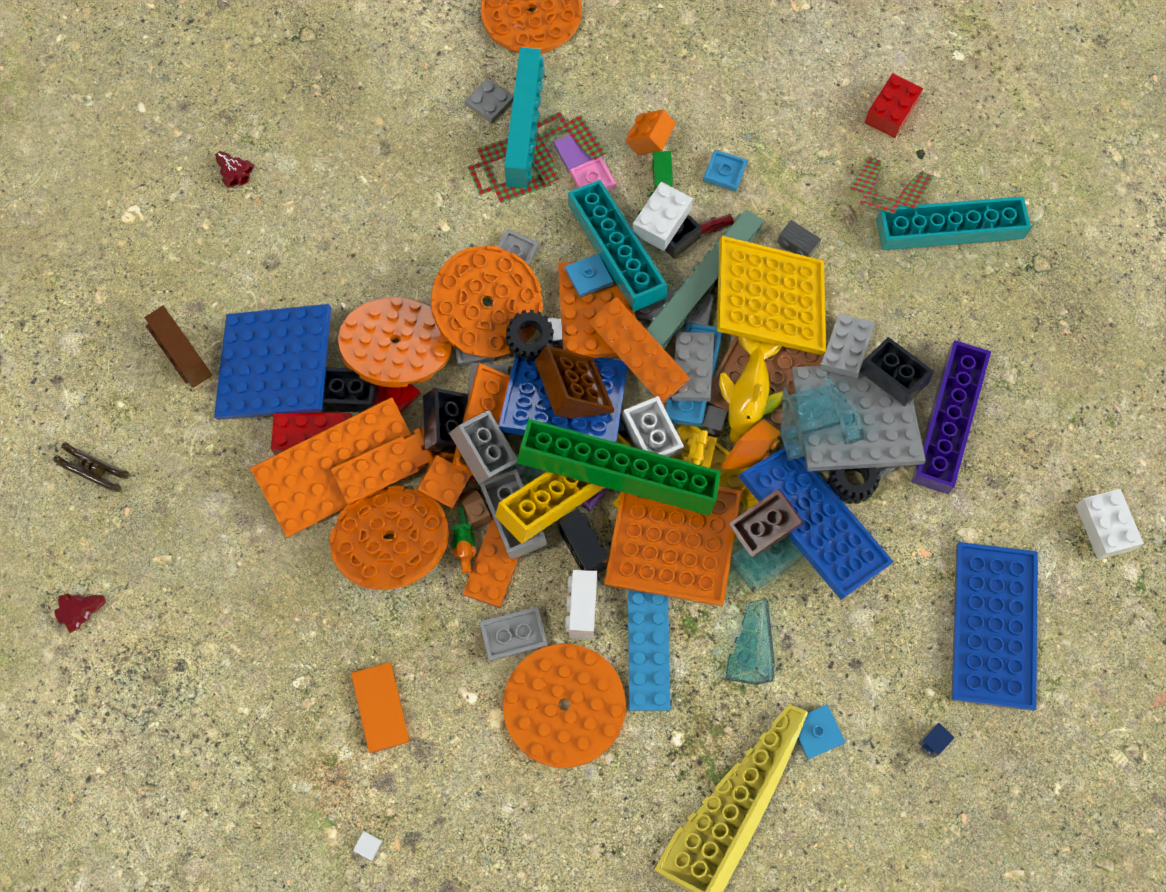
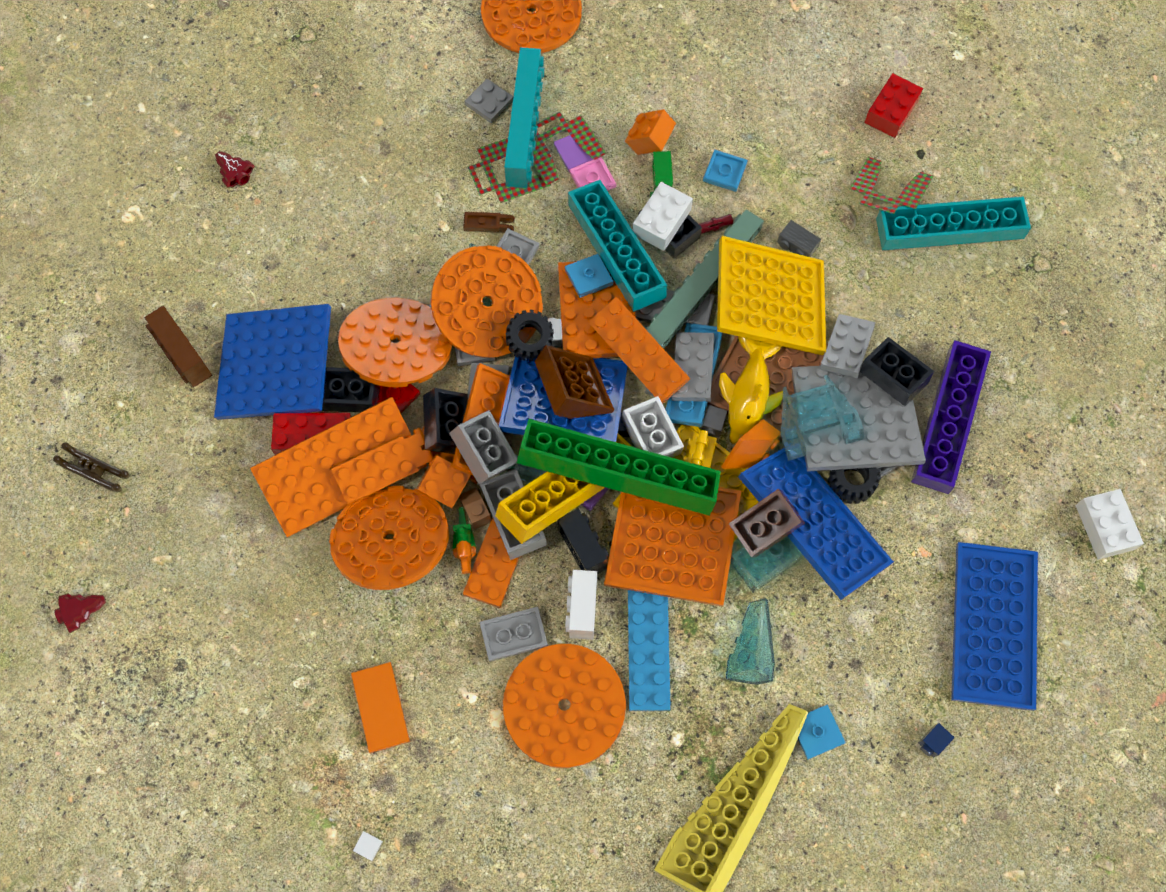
none -> reddish brown hinge [463,212,515,233]

